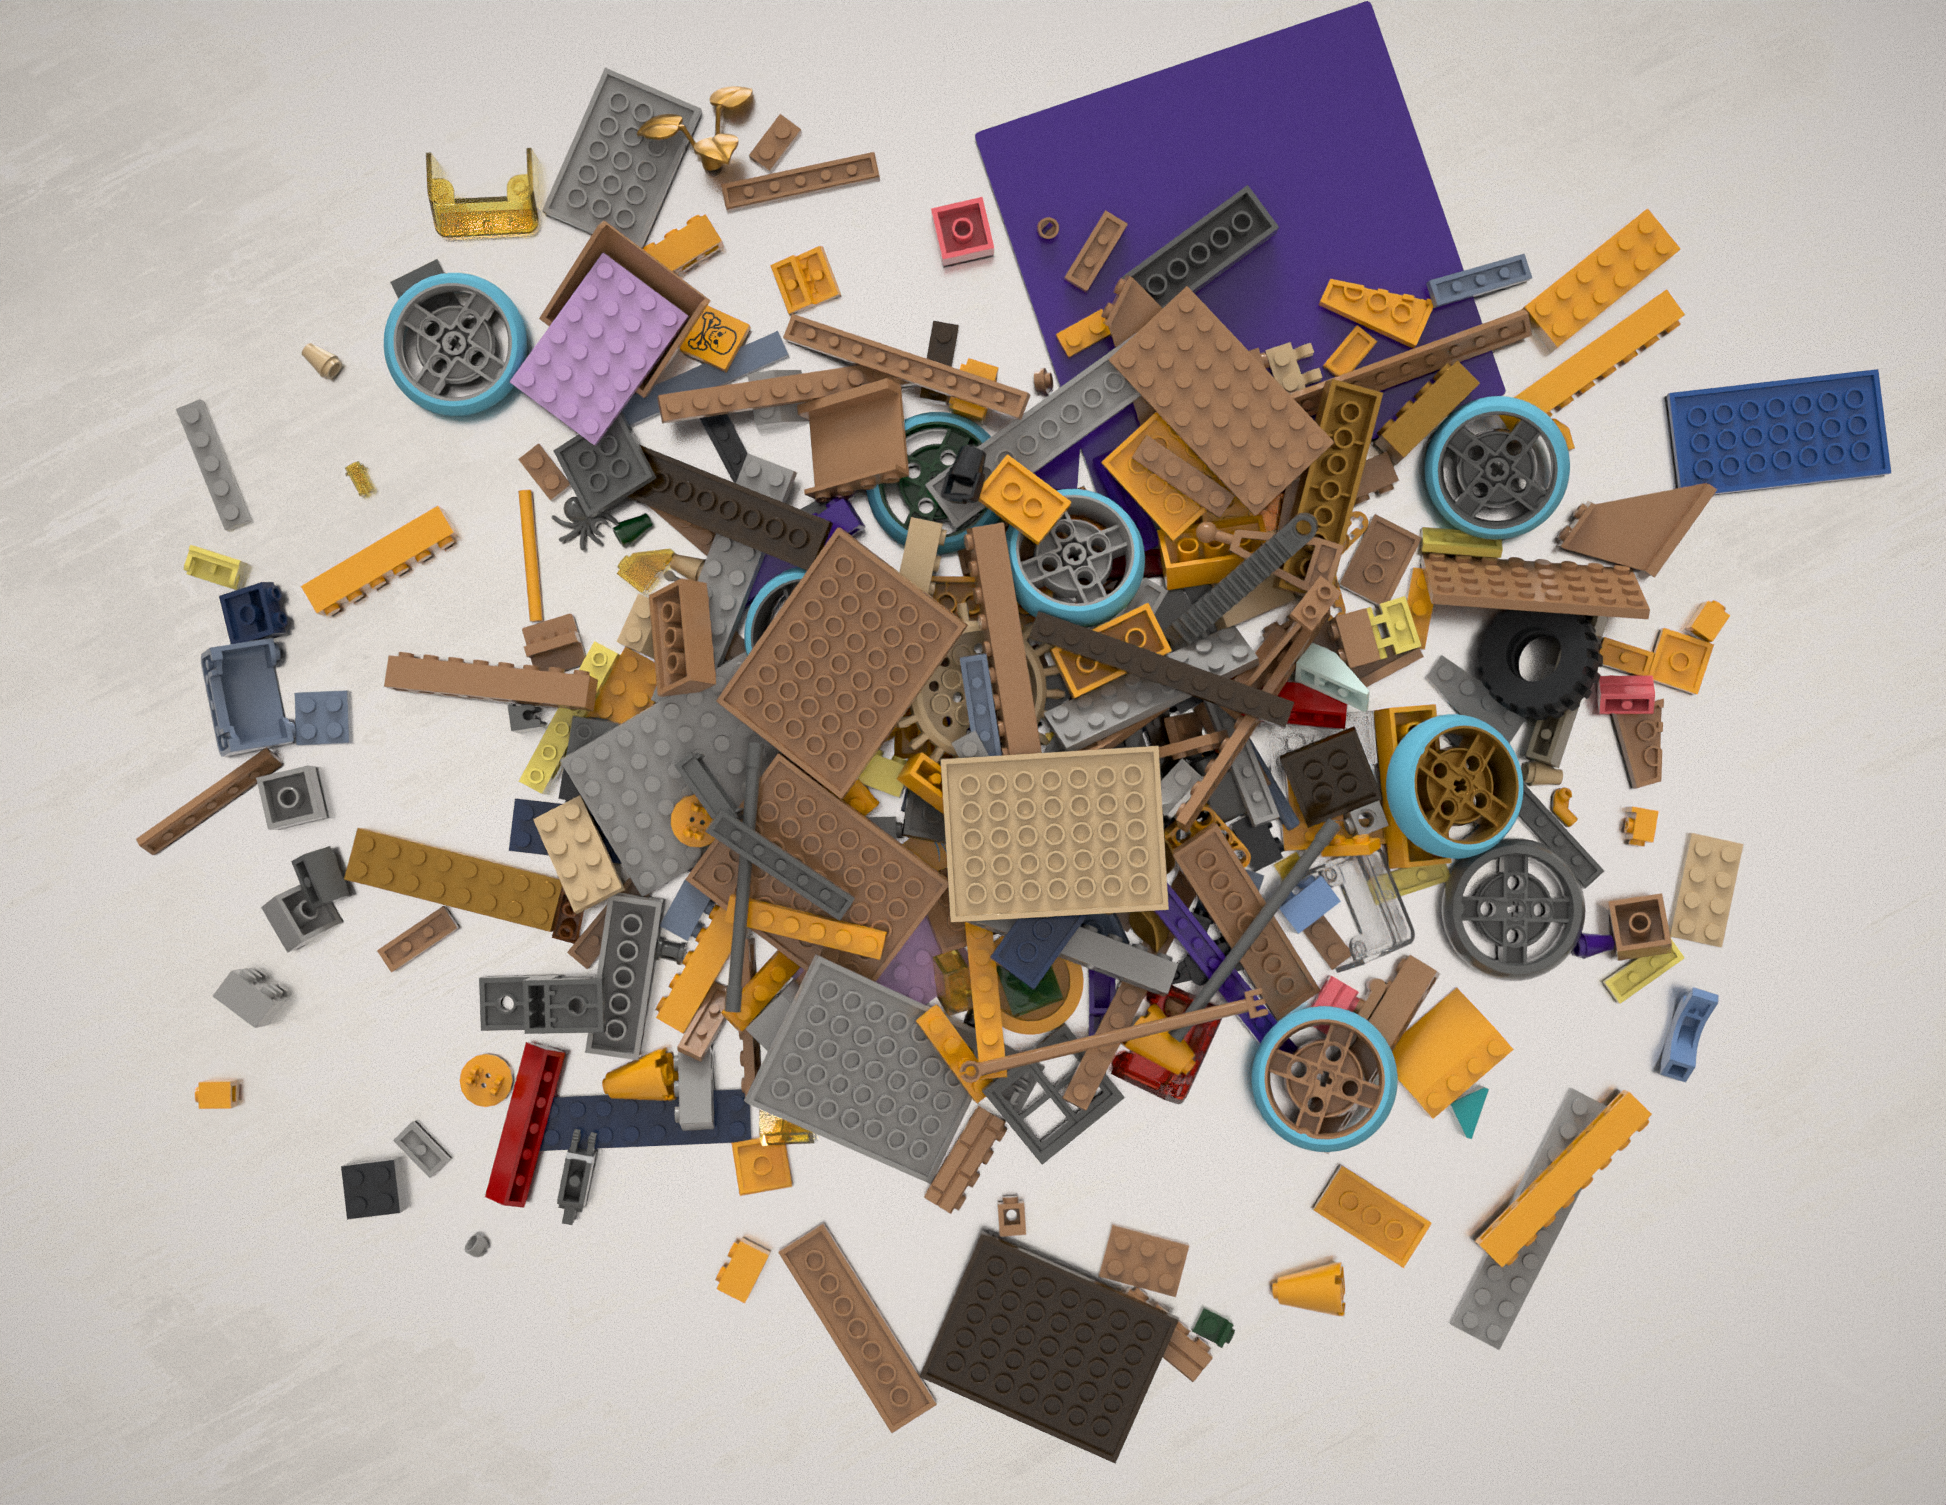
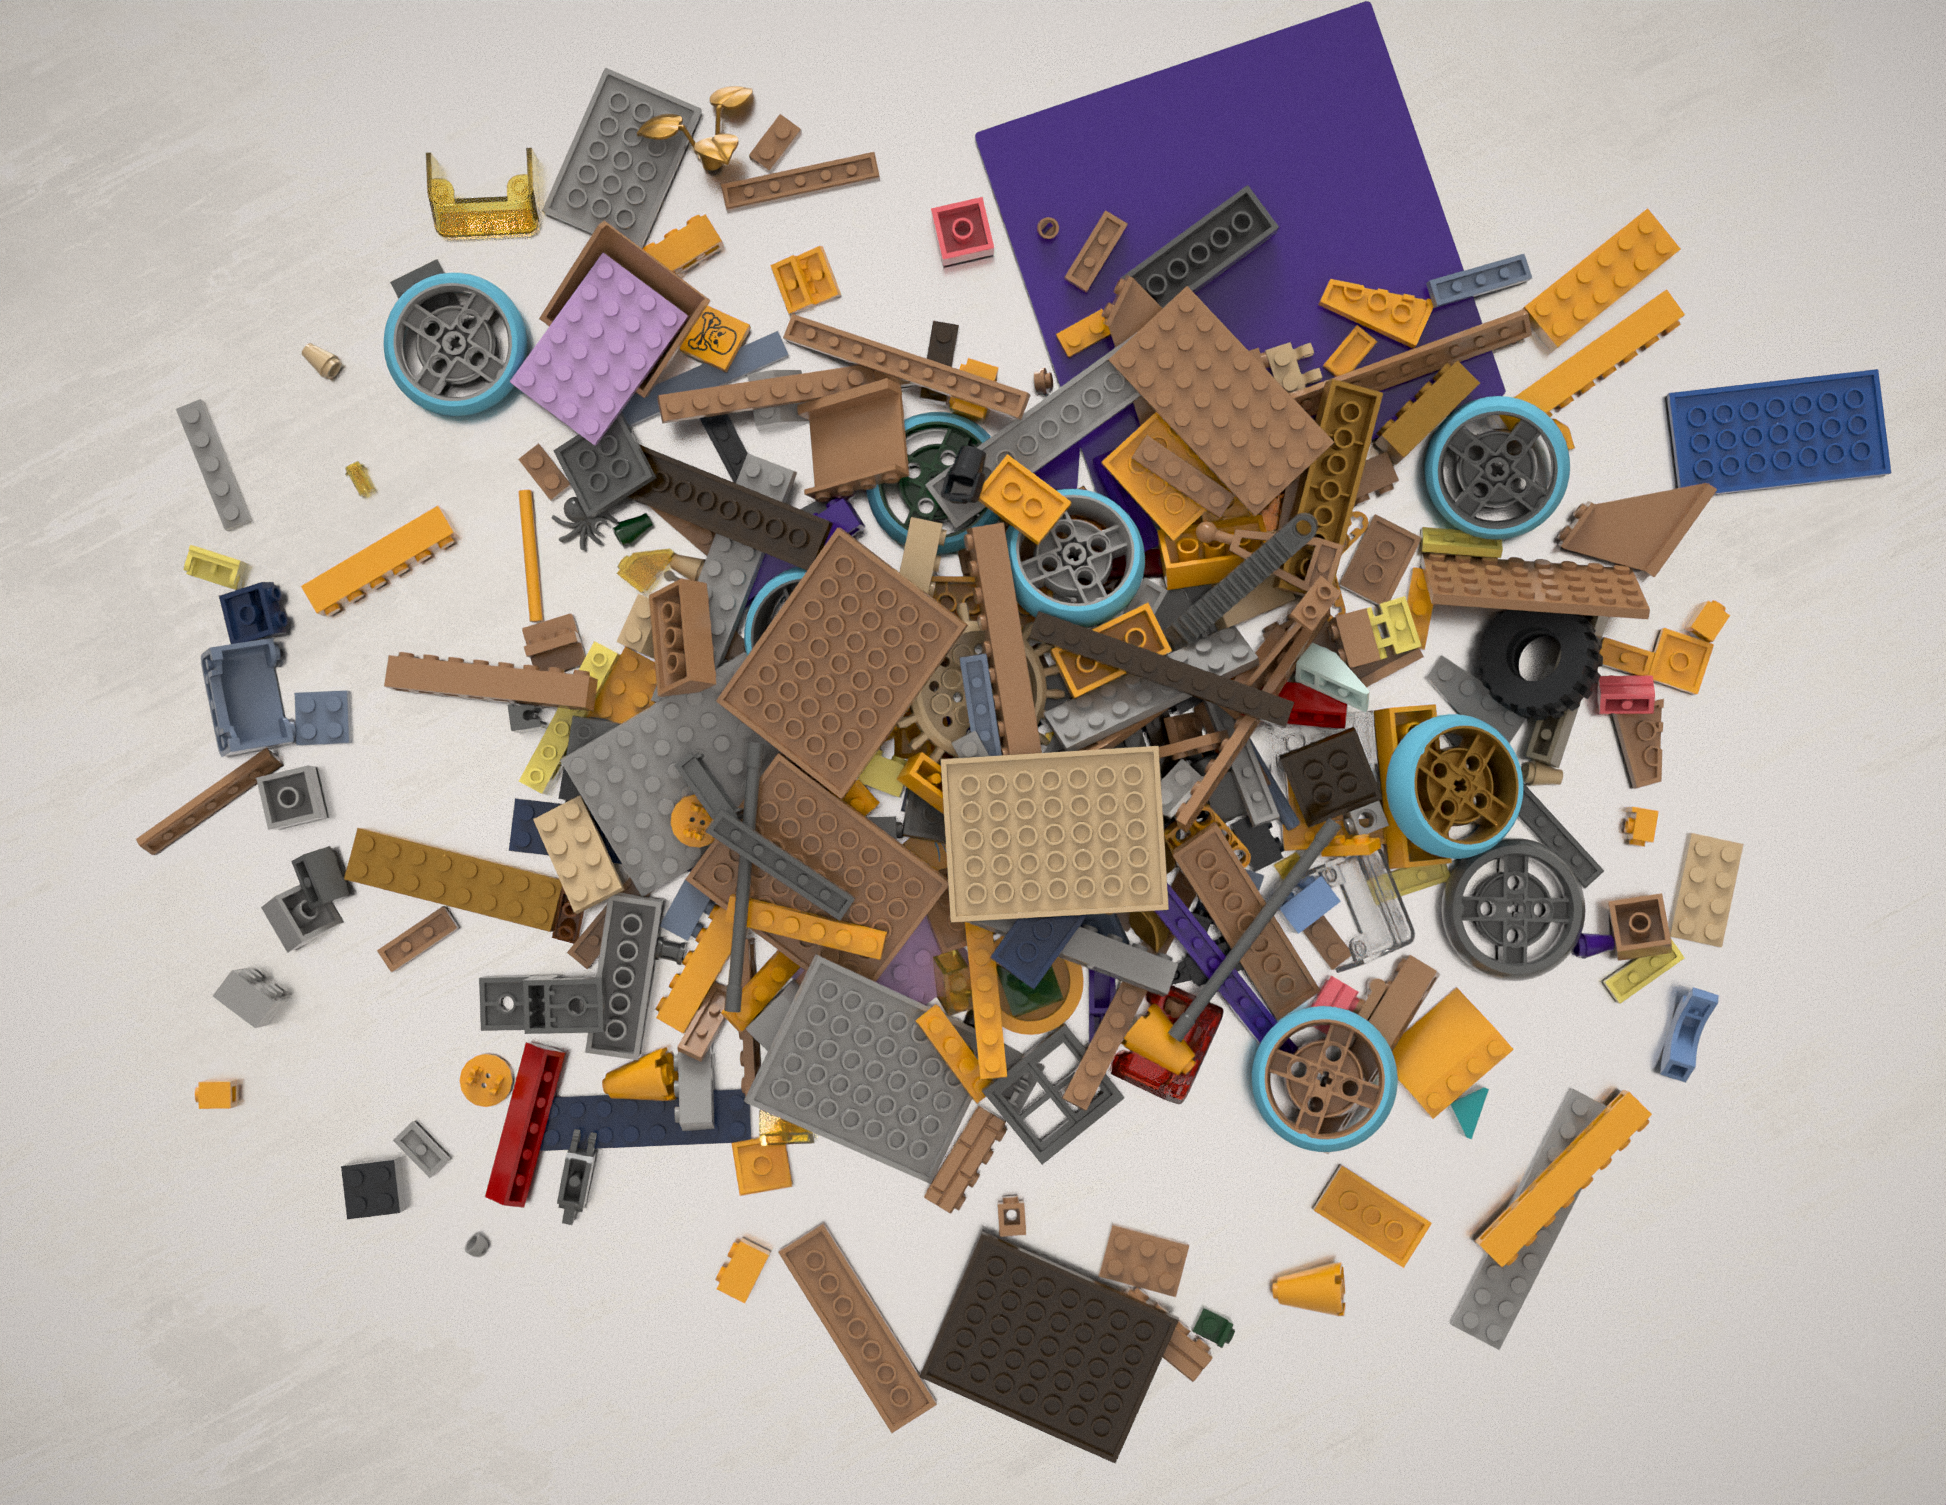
medium nougat hinge [960,988,1269,1083] -> none
light orange arm [1552,787,1578,827] -> none

